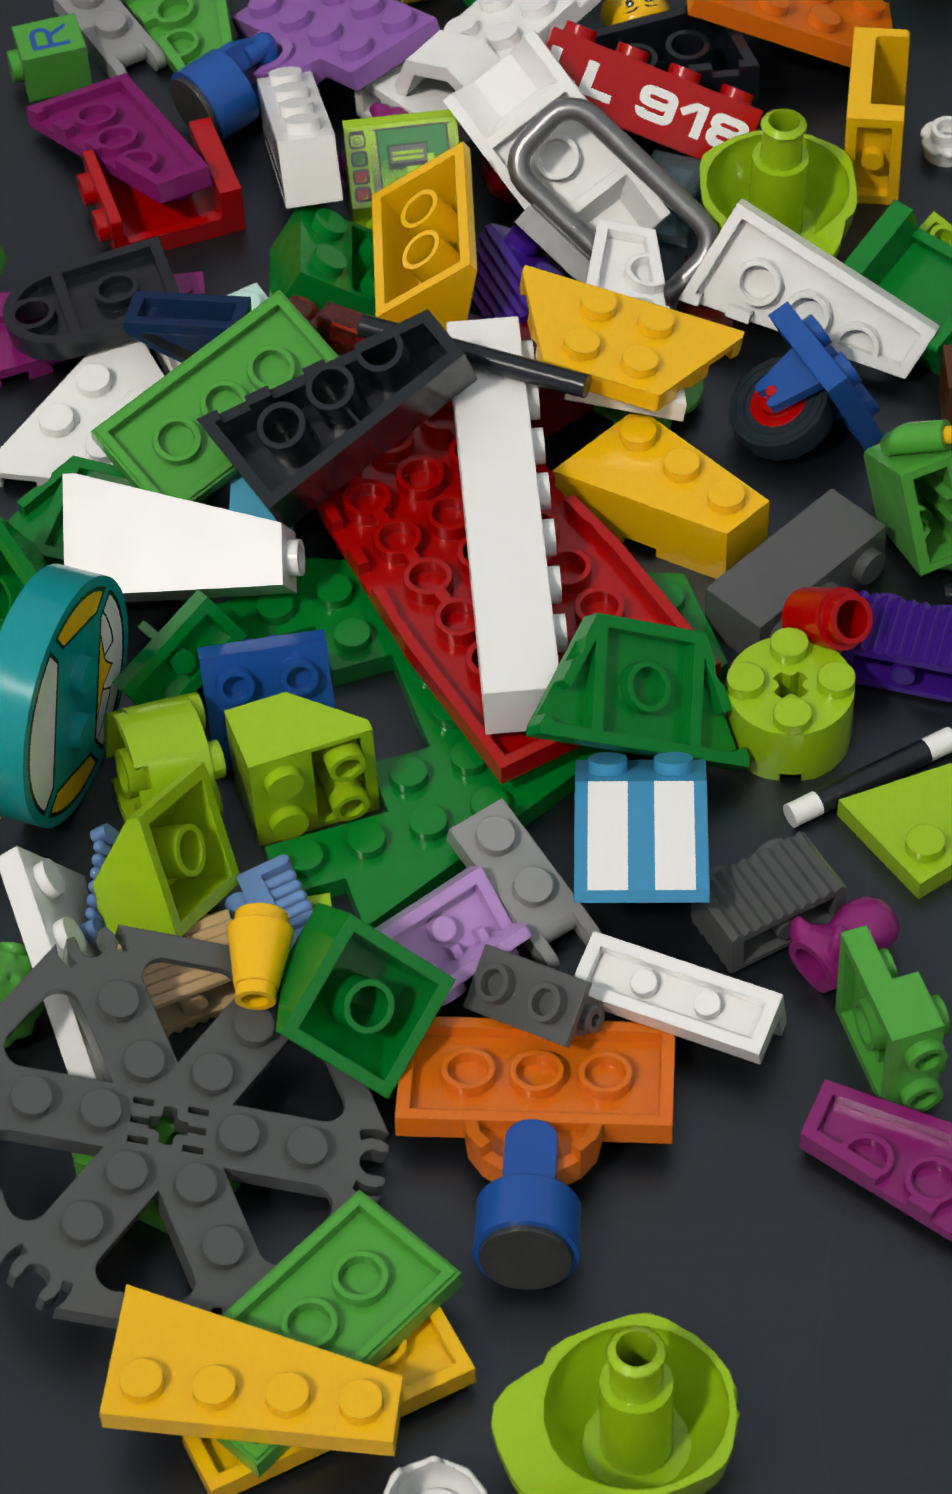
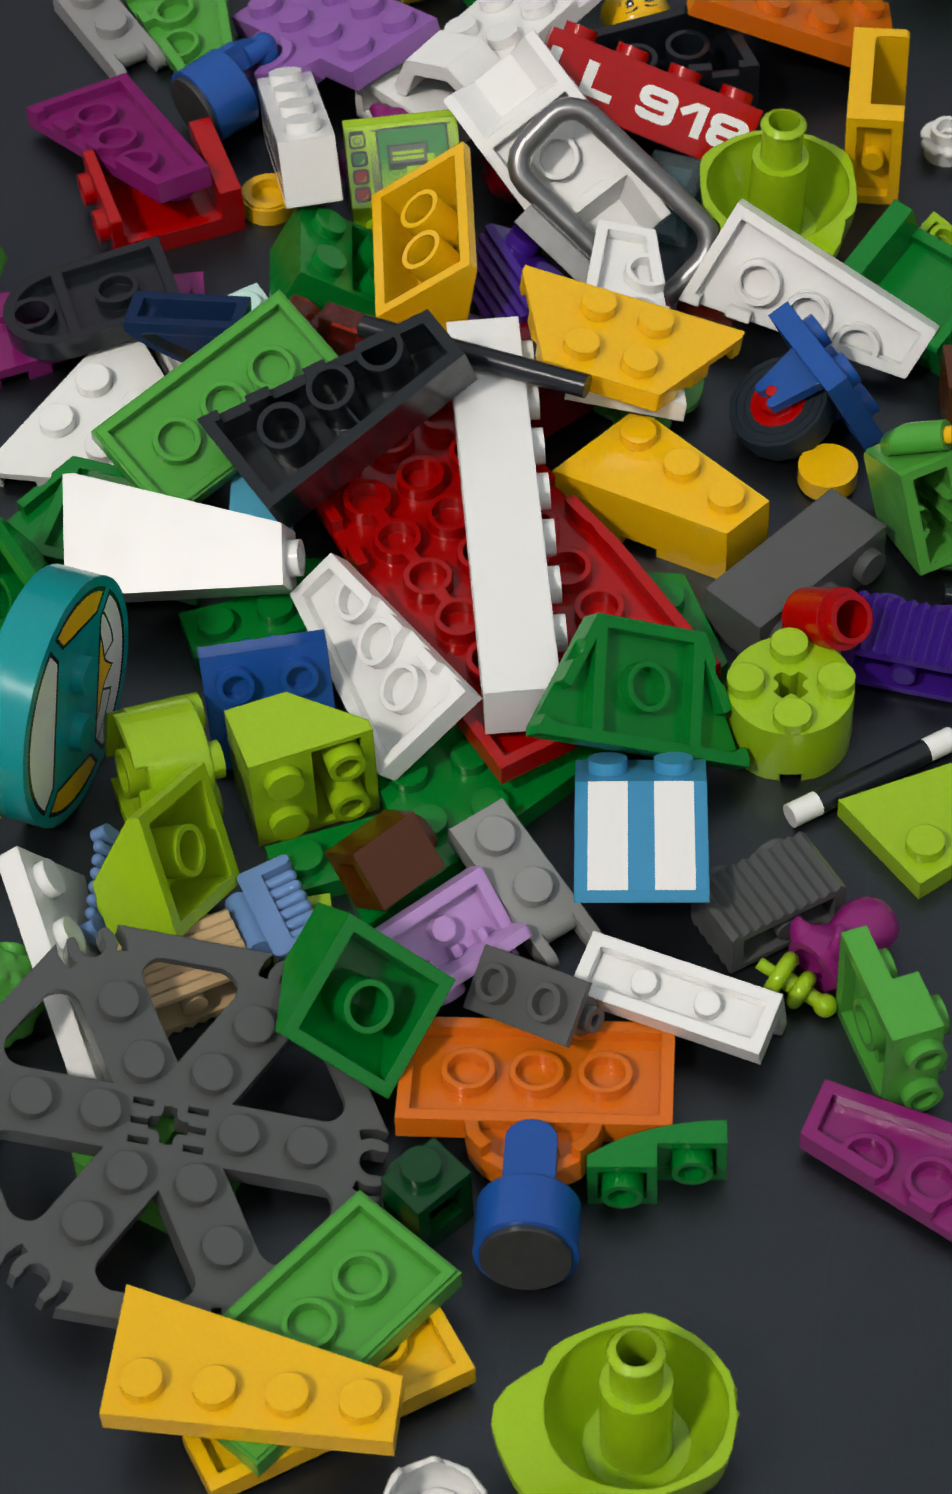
bright green brick [6,13,92,102] -> none
green panel [112,590,248,705] -> none
yellow cone [227,903,295,1010] -> none
none -> yellow tile [242,173,296,226]
none -> white wing [290,553,482,781]
none -> reddish brown brick [324,810,445,911]
none -> dark green brick [378,1137,474,1249]
none -> green slope [587,1120,728,1209]
none -> lime hair [755,951,838,1018]
none -> yellow tile [797,443,858,500]

